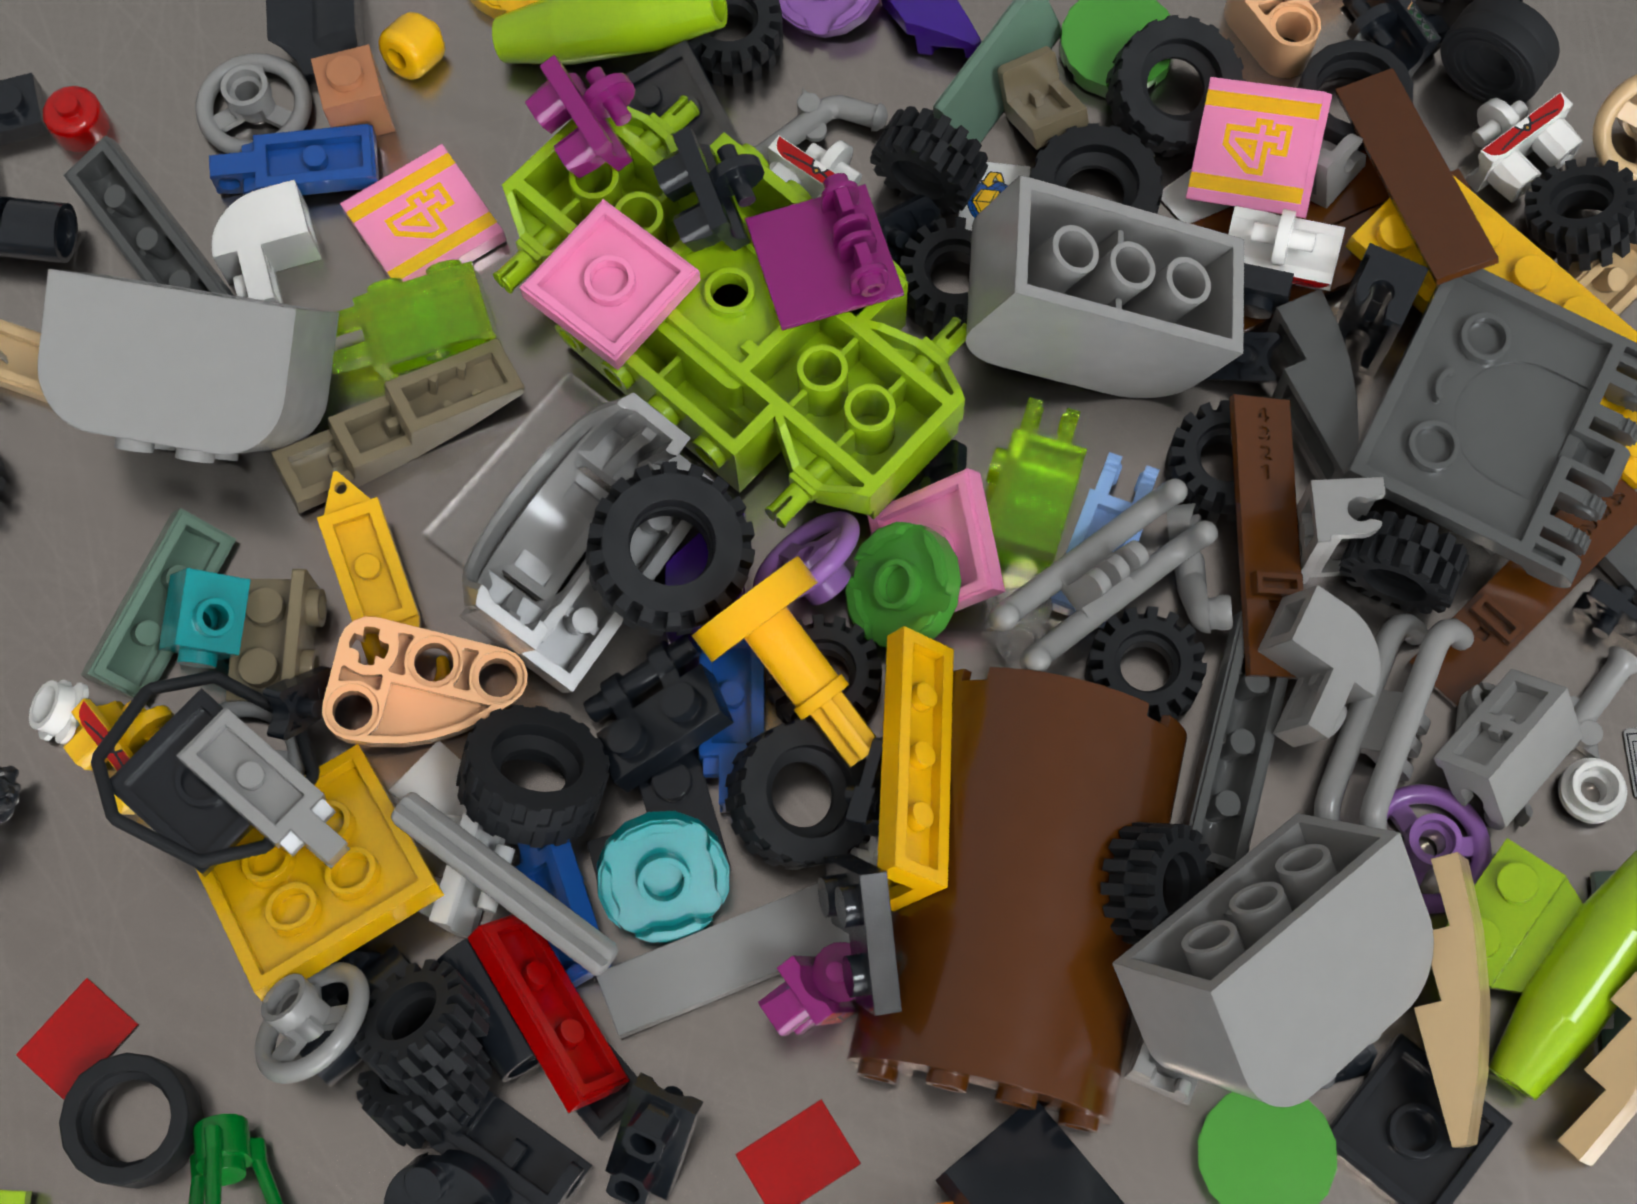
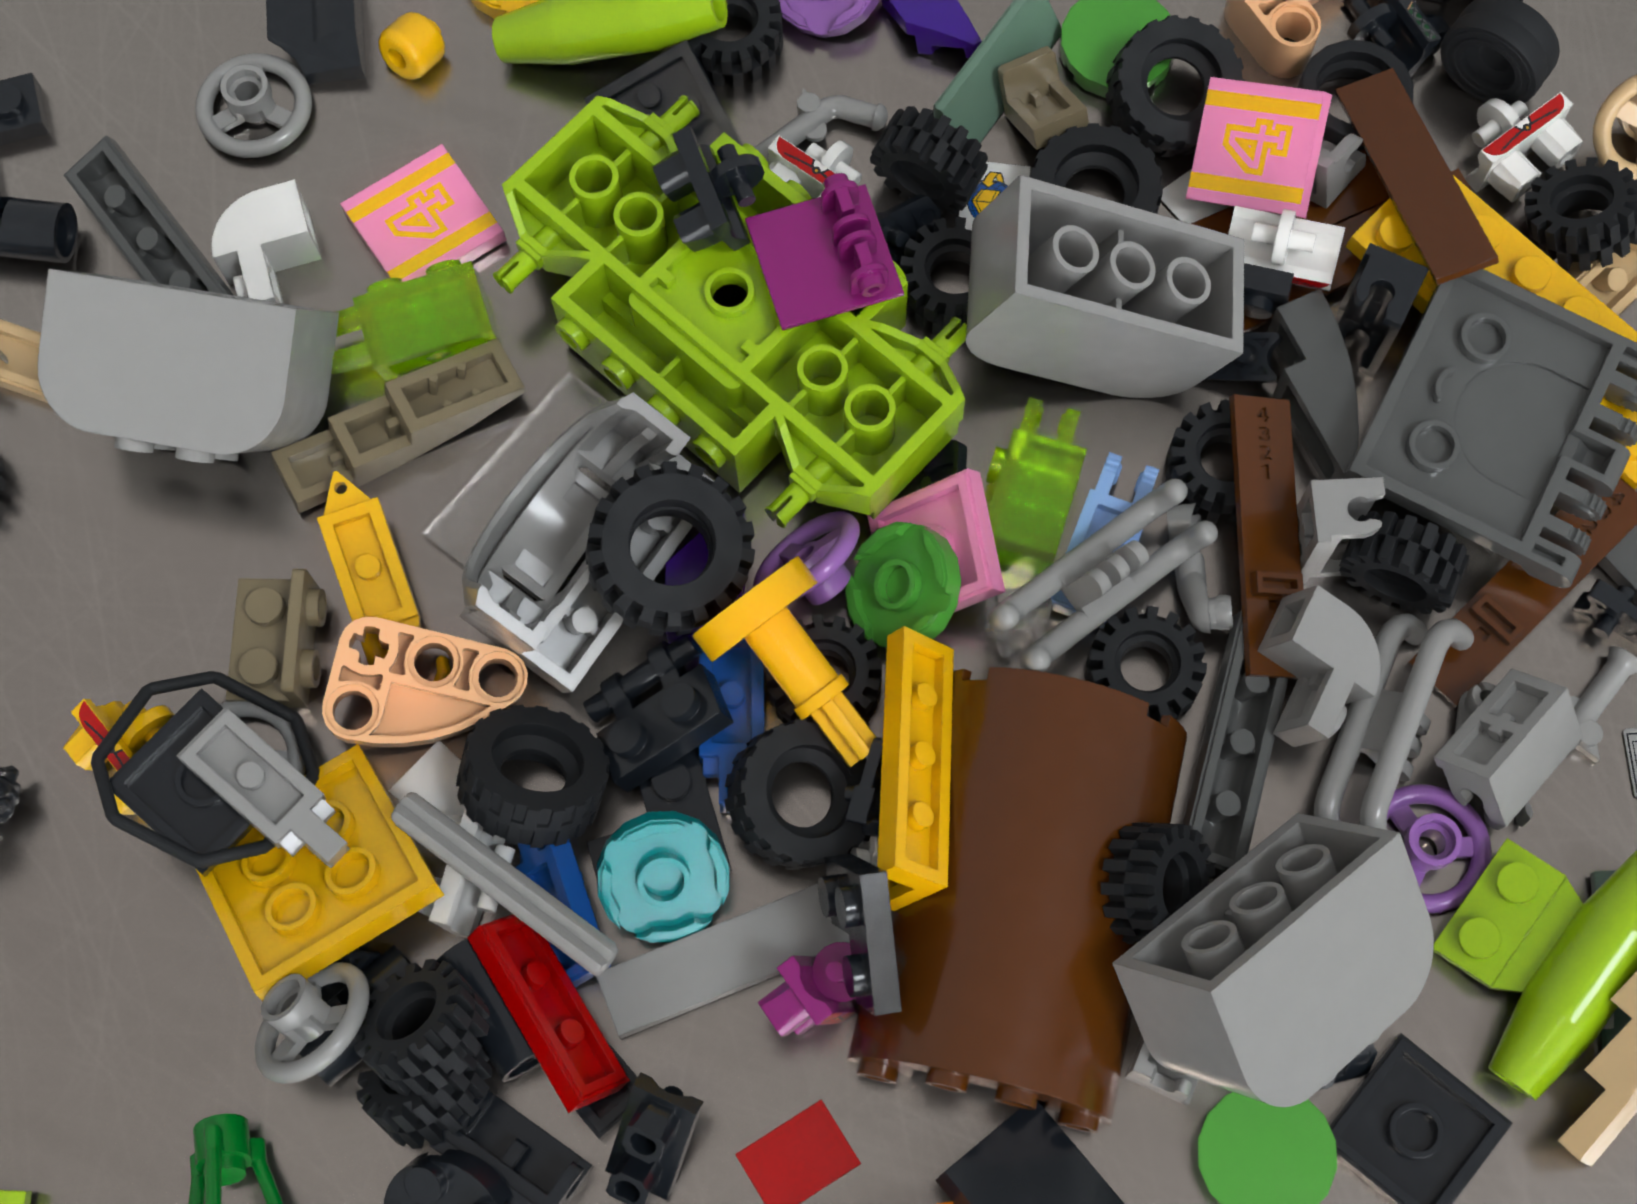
red sticker [16,978,138,1100] -> none
white plate [29,679,89,745] -> none
red piece [43,86,110,152] -> none
black tyre [59,1052,203,1189] -> none
sand green slope [81,508,236,699] -> none
teal brick [158,568,251,669] -> none
blue hinge [209,124,379,195] -> none
black piece [263,666,338,740] -> none
nougat brick [311,44,395,136] -> none
bright pink tile [519,199,701,370] -> none
magenta hips [525,55,636,179] -> none
tan slope [1414,852,1491,1148] -> none
white plate [1558,758,1627,824] -> none

